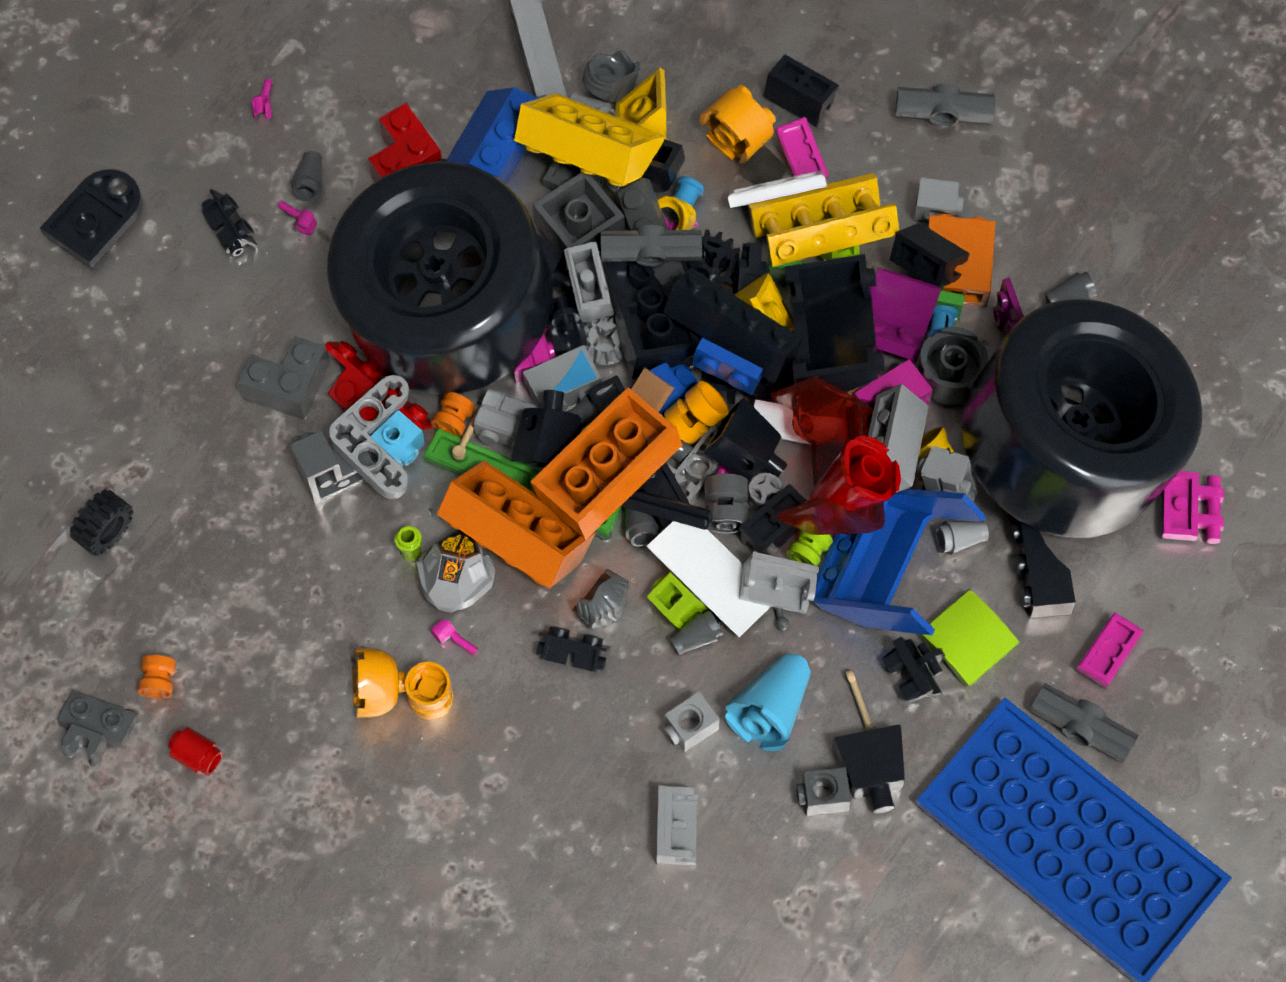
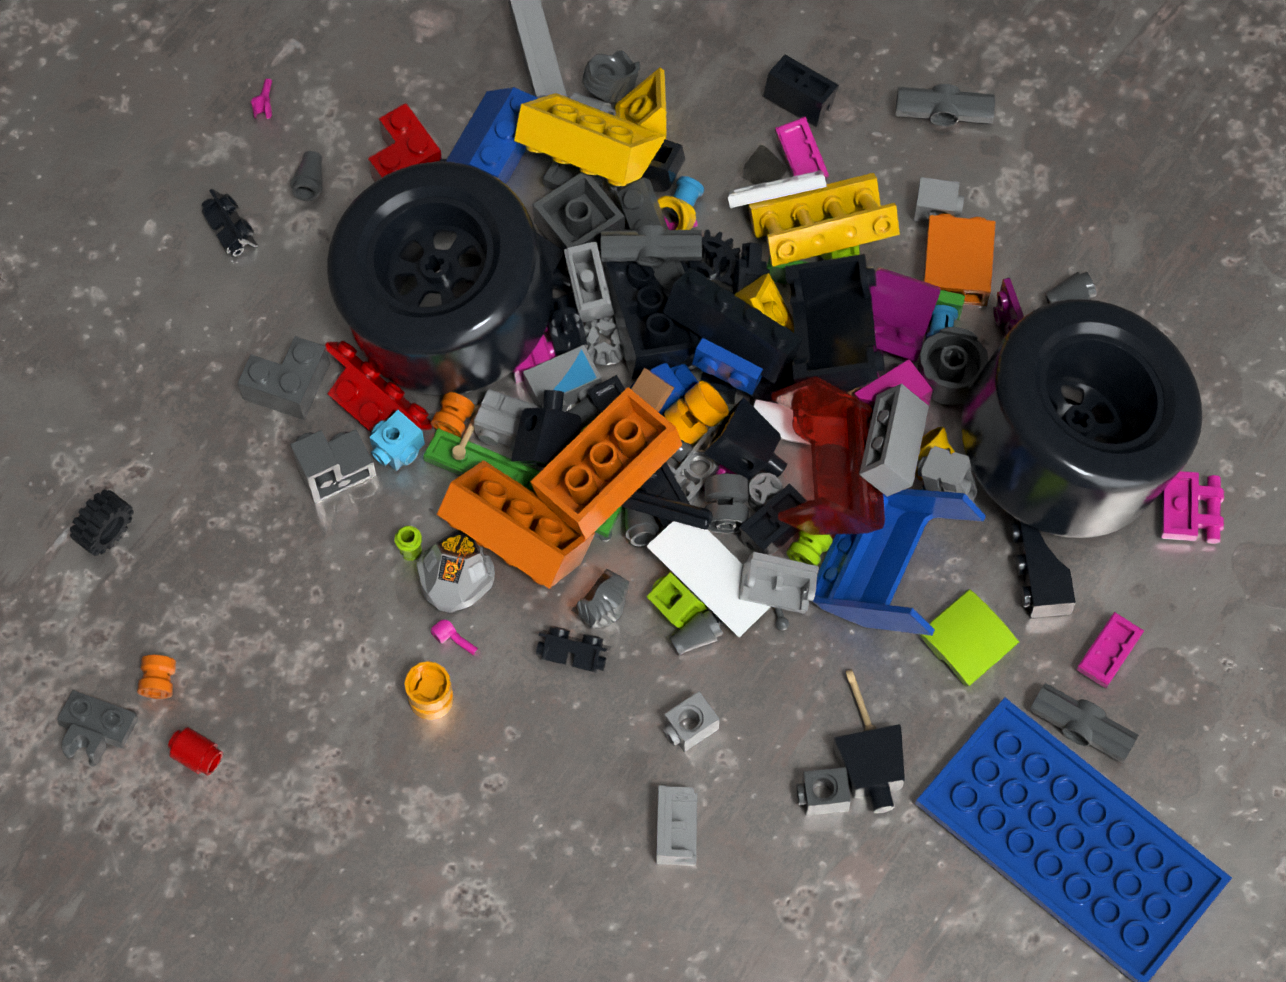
black plate [40,169,142,268] -> none
dark pink hand [278,200,317,235] -> none
light grey beam [329,375,409,499] -> none
light orange cylinder [352,648,406,718] -> none
light orange brick [700,85,776,164] -> none
medium azure cone [725,654,811,752] -> none
red cone [810,435,901,519] -> none
black hips [883,636,945,702] -> none
black hinge [889,222,970,290] -> none
light grey cone [935,521,989,555] -> none

